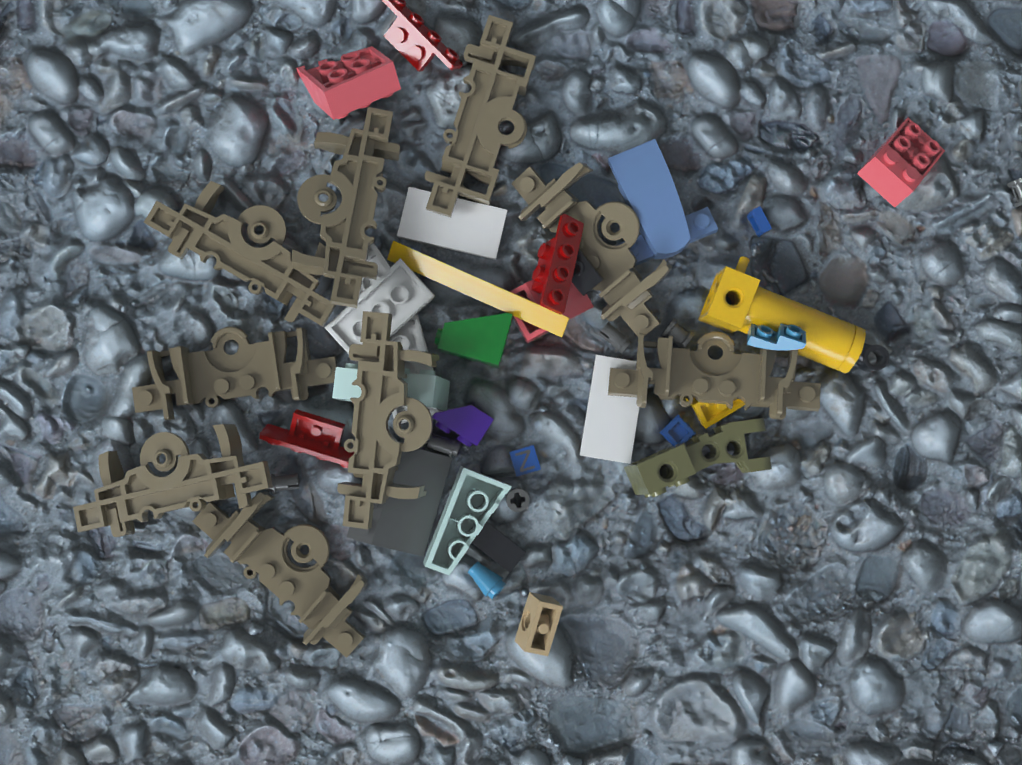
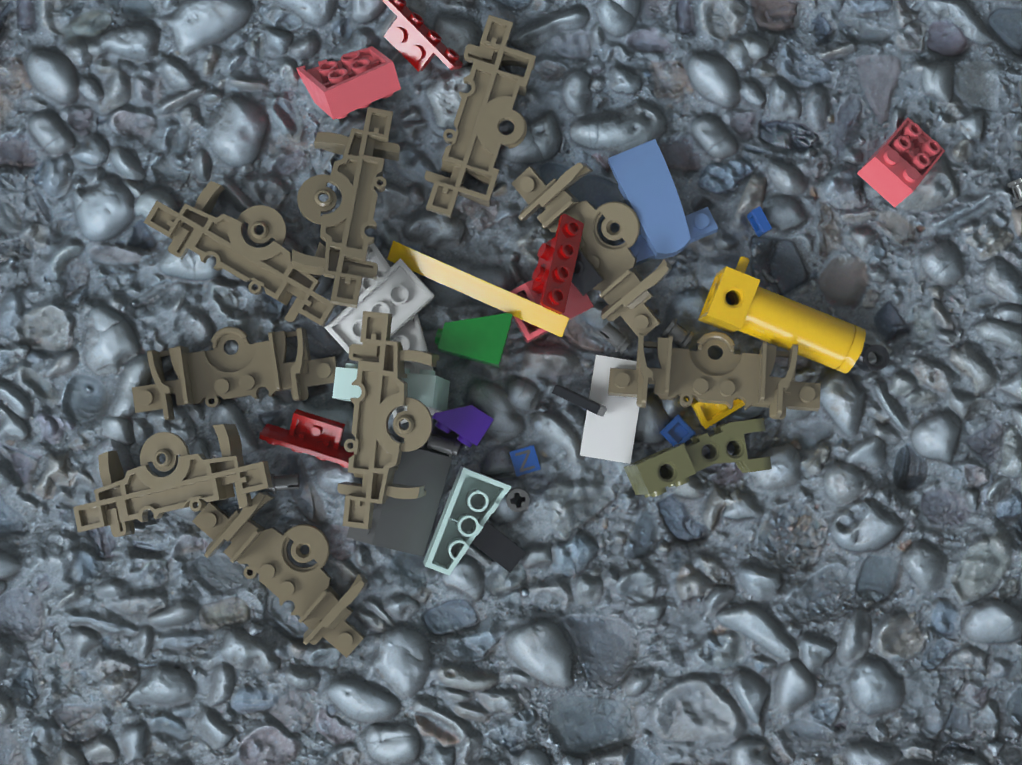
white tile [397,187,507,260] -> none
dark azure cone [468,562,506,599] -> none
tan brick [514,592,563,656] -> none
dark azure slope [747,323,806,350] -> none
none -> black tile [552,384,607,416]

